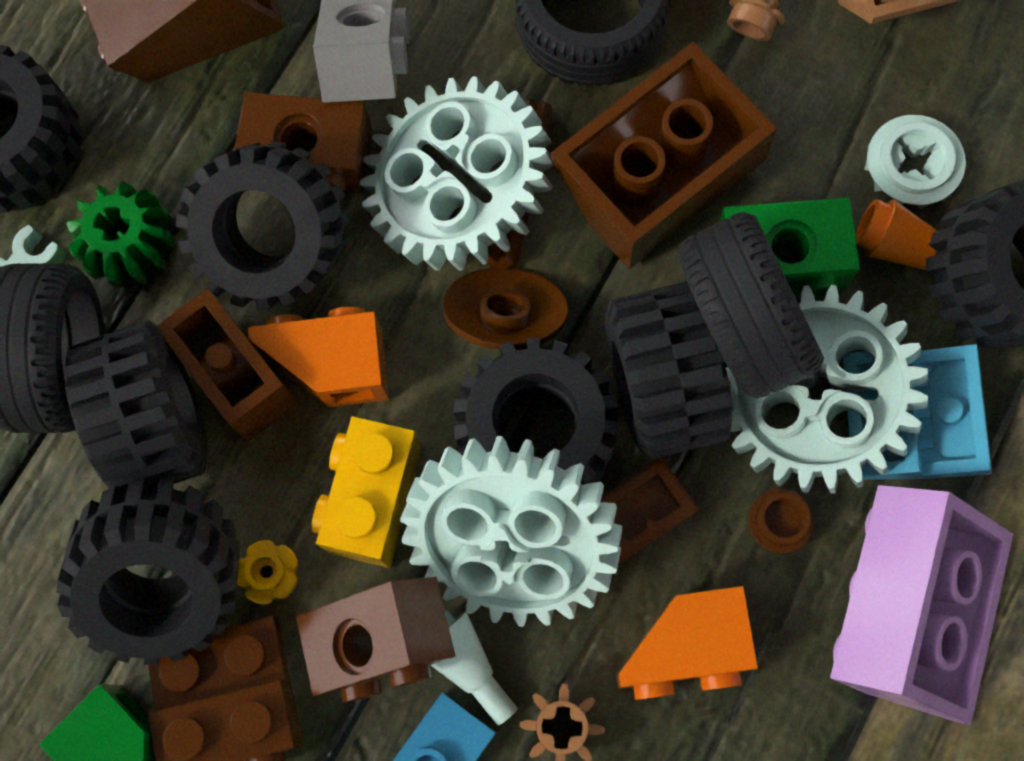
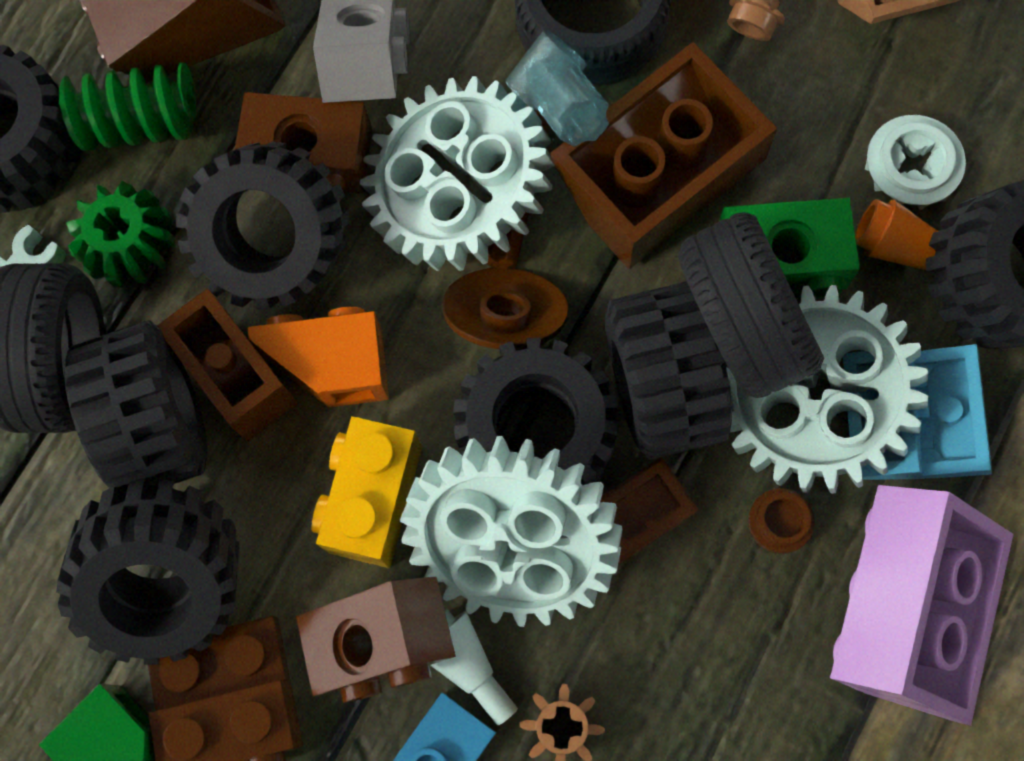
yellow plate [237,540,298,605] -> none
orange slope [616,586,758,700] -> none
none -> green piece [59,62,196,151]
none -> clear light blue piece [505,30,609,147]

